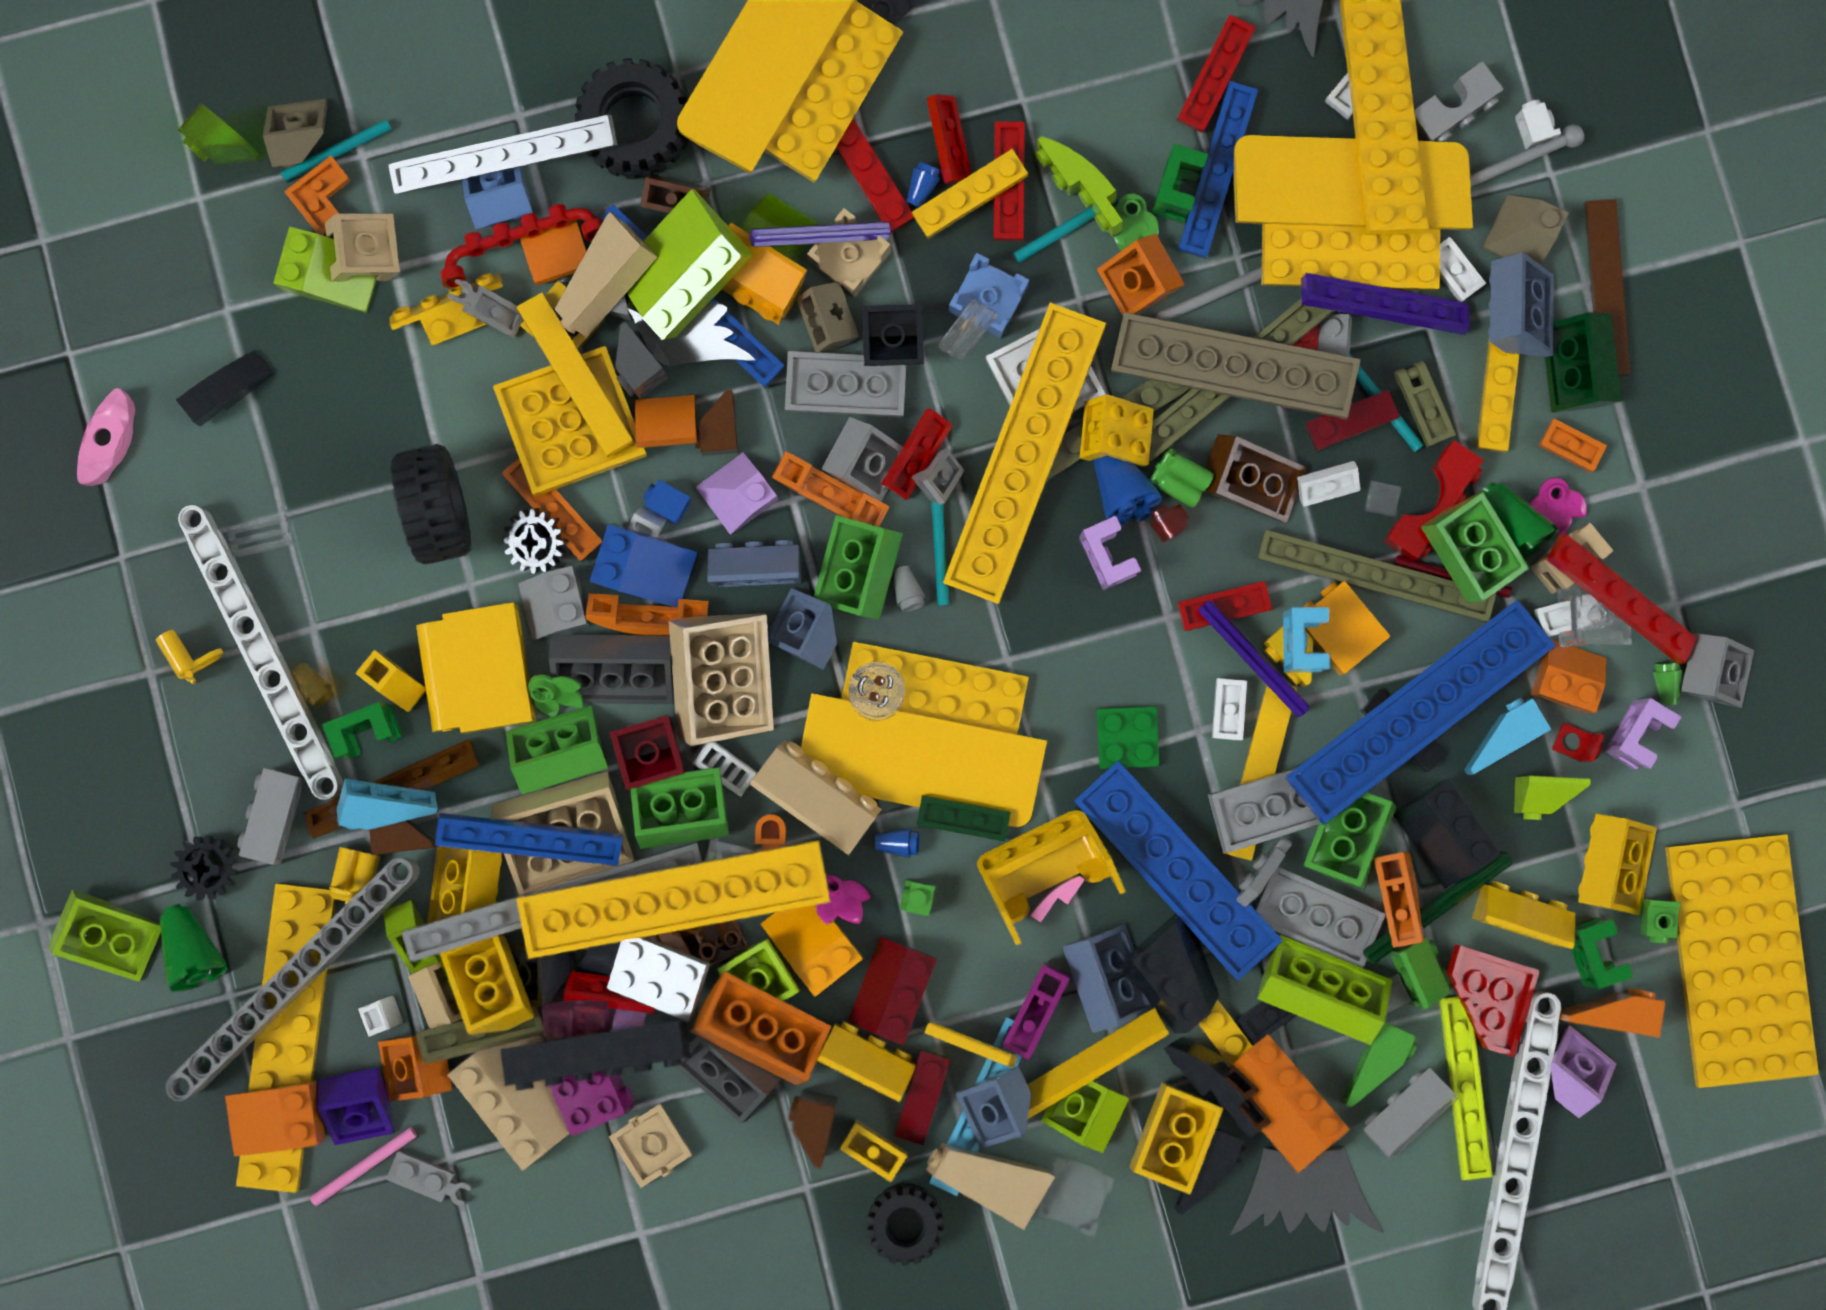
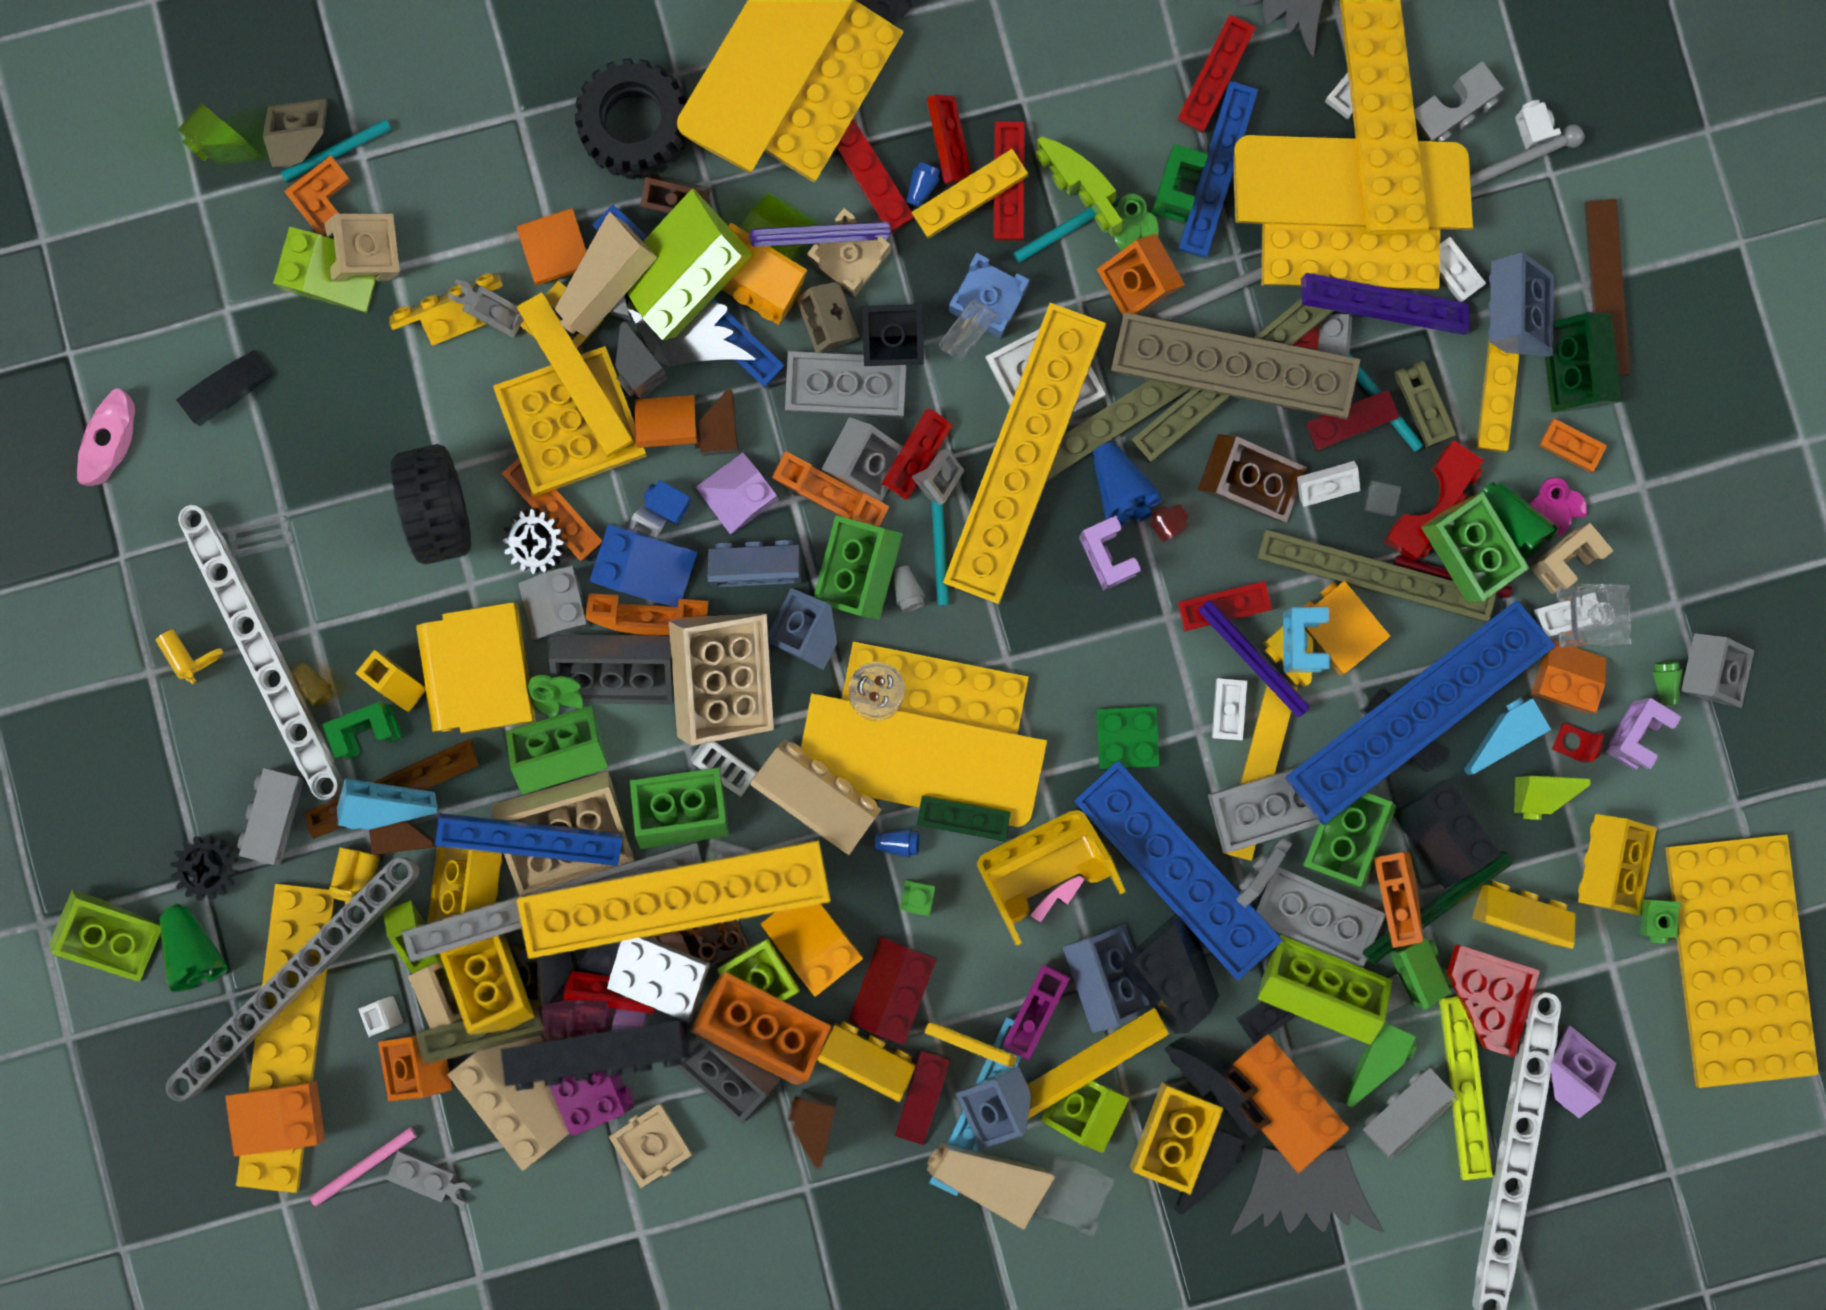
dark purple slope [317,1067,394,1145] -> none
plate [388,115,618,194] -> none
red bar [440,204,604,288] -> none
medium blue slope [462,167,533,229] -> none
dark red slope [609,715,685,790] -> none
orange plate [755,814,787,850] -> none
dark pink plate [816,875,870,925] -> none
yellow brick [839,1119,907,1182] -> none
black tyre [867,1183,944,1266] -> none
yellow bracket [1080,394,1154,466] -> none
bright green piece [1150,448,1214,508] -> none
yellow plate [1198,999,1253,1064] -> none
dark tan slope [1482,195,1568,265] -> none
red plate [1546,534,1698,664] -> none
orange slope [1559,988,1665,1038] -> none
green panel [1570,917,1634,989] -> none

